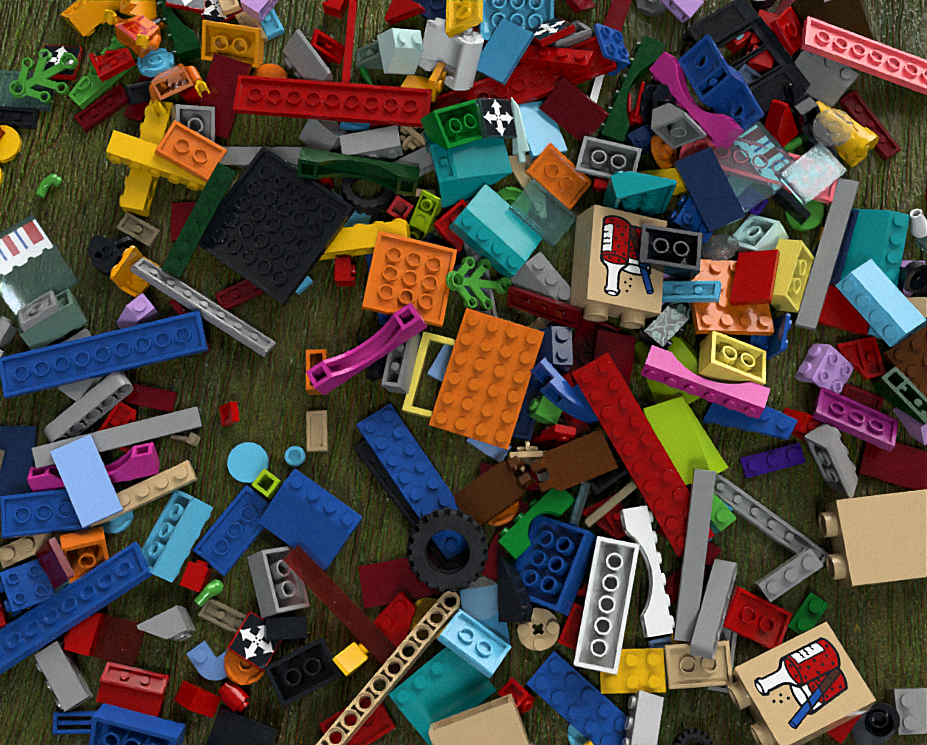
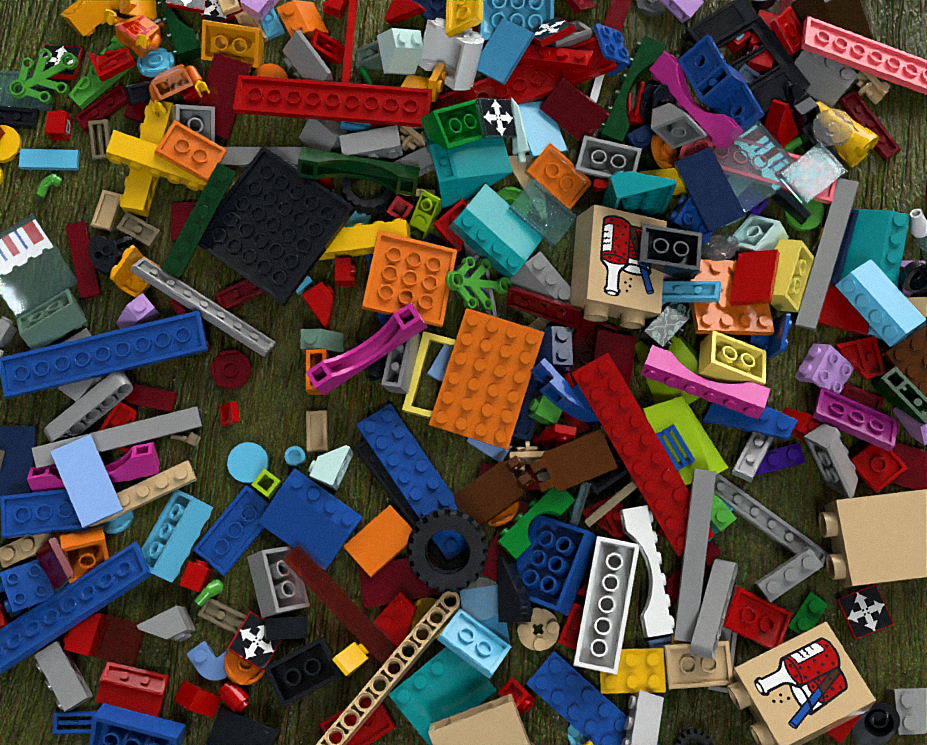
light grey tile [17,290,60,332] -> none
none -> medium azure tile [18,149,80,171]
none -> red brick [45,110,73,142]
none -> dark red tile [65,221,102,300]
none -> dark tan tile [88,119,111,161]
none -> tan tile [91,190,121,232]
none -> dark red tile [210,350,252,390]
none -> orange slope [276,0,329,43]
none -> sand green slope [301,329,344,355]
none -> red slope [302,282,335,330]
none -> light aqua slope [309,445,354,491]
none -> orange tile [343,505,412,578]
none -> blue tile [656,424,695,471]
none -> light grey tile [732,432,774,482]
none -> black tile [836,584,894,640]
none -> red tile [850,443,908,494]
none -> tan hips [854,71,890,105]

